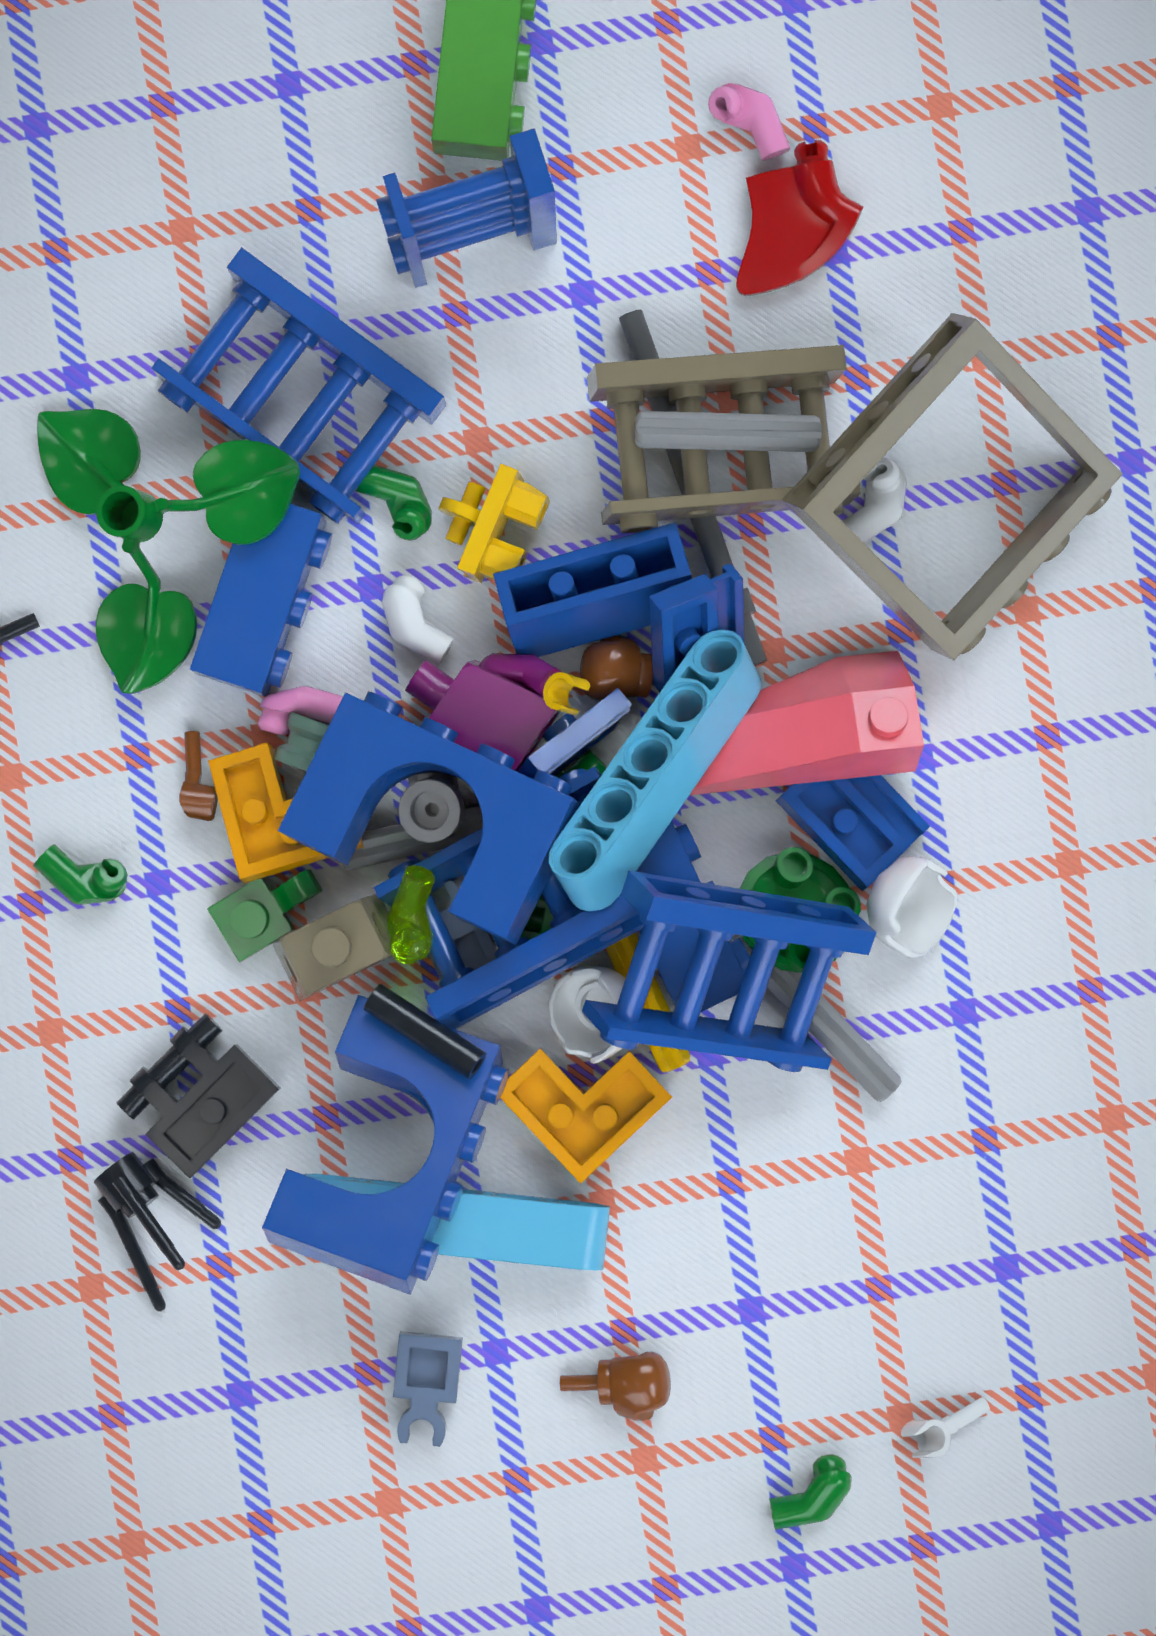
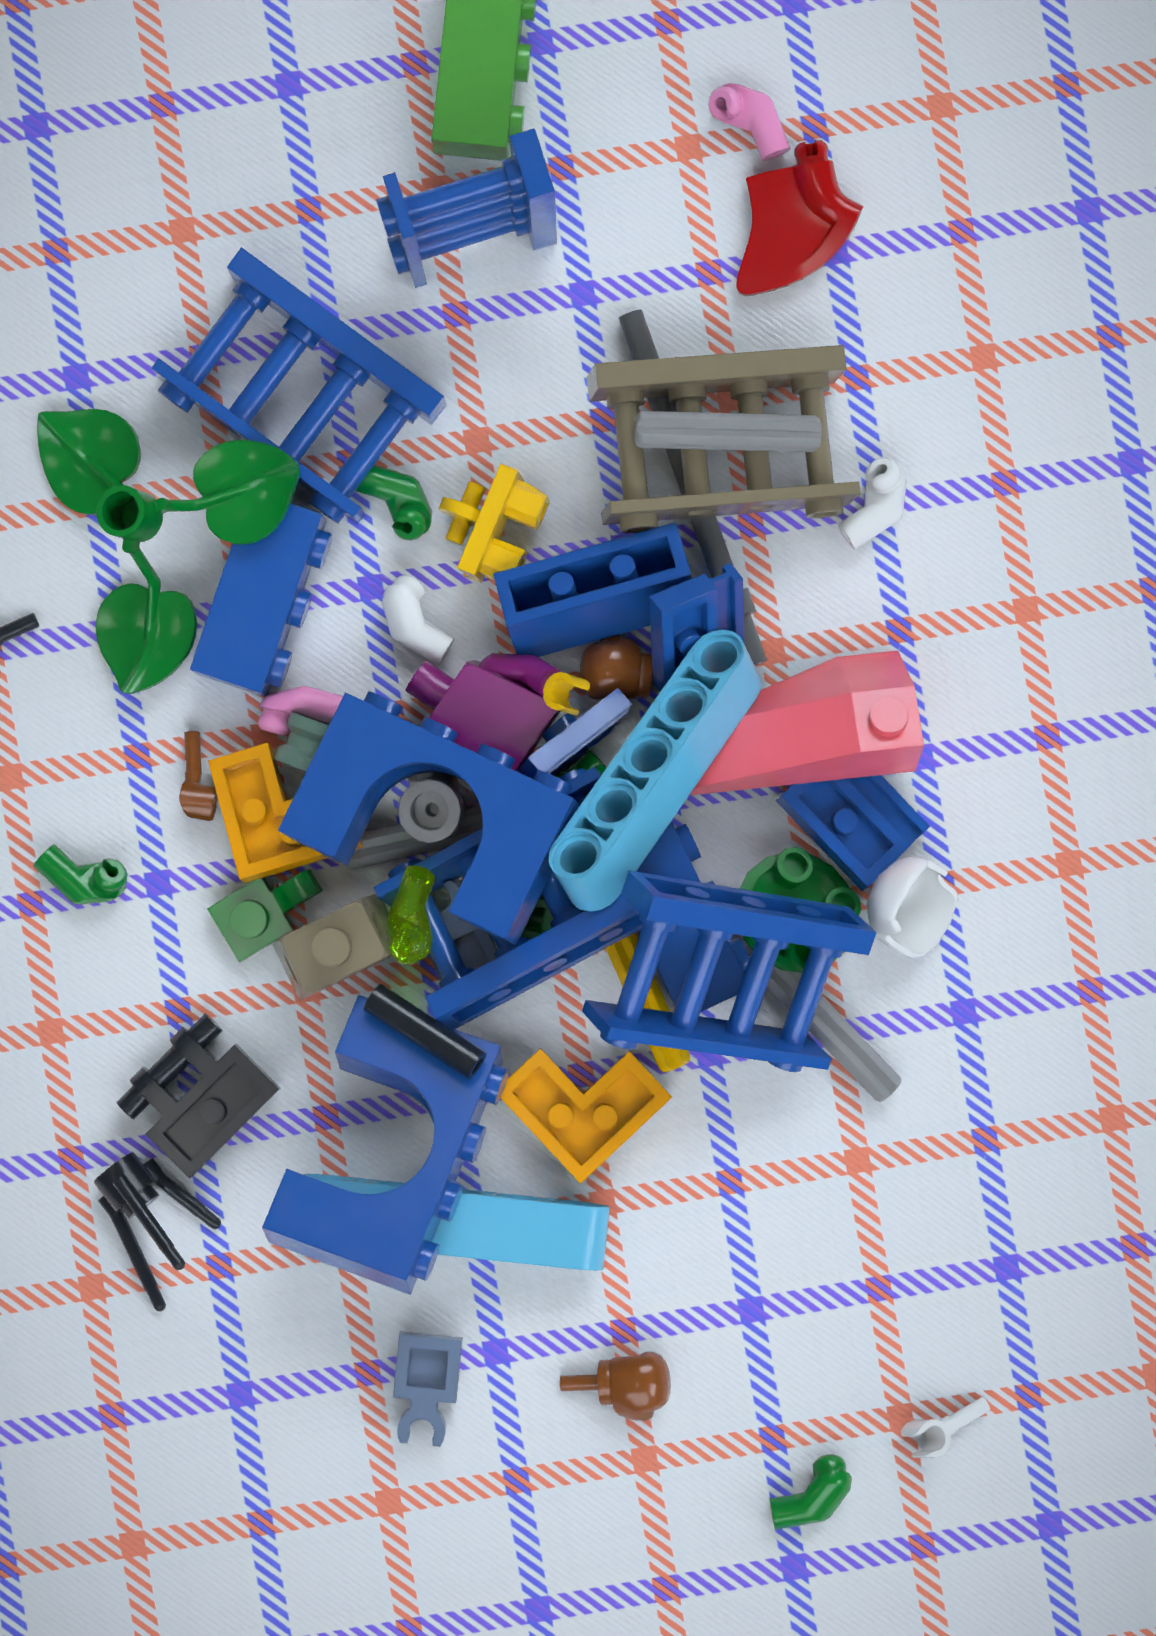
white hair [548,964,626,1064] -> none
dark tan window [782,313,1123,661] -> none

